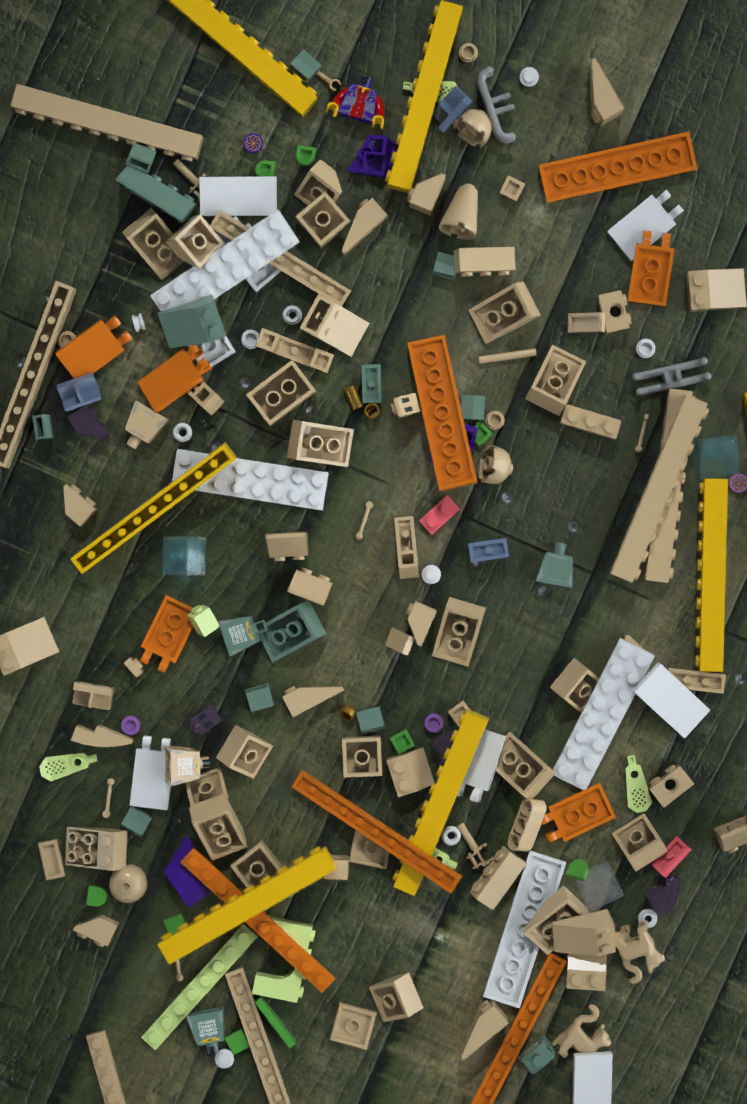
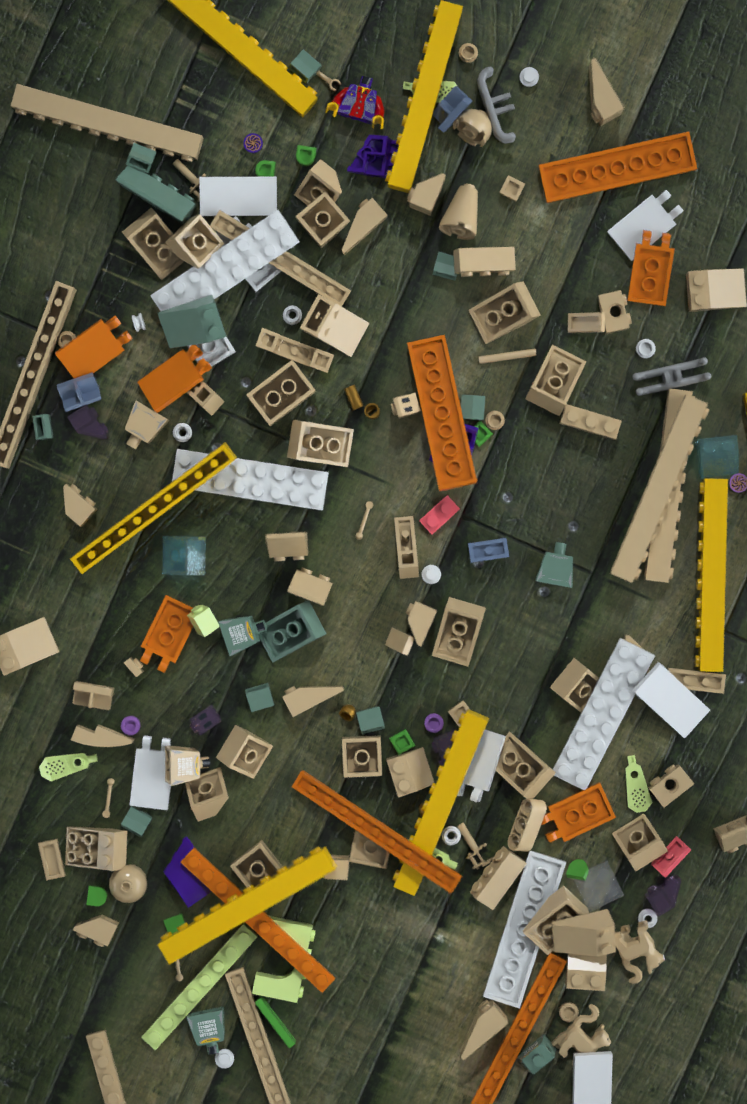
tan brick [189,794,248,860] -> none
bright green tile [225,1028,250,1055] -> none
white plate [241,330,259,349] -> none
tan tile [330,1002,377,1050] -> none
sand green plate [361,364,382,403] -> none
tan slope [369,973,423,1022] -> none
tan cylinder [478,445,513,484] -> none
tan hinge [635,414,649,453] -> none
none -> tan tile [559,1002,579,1022]

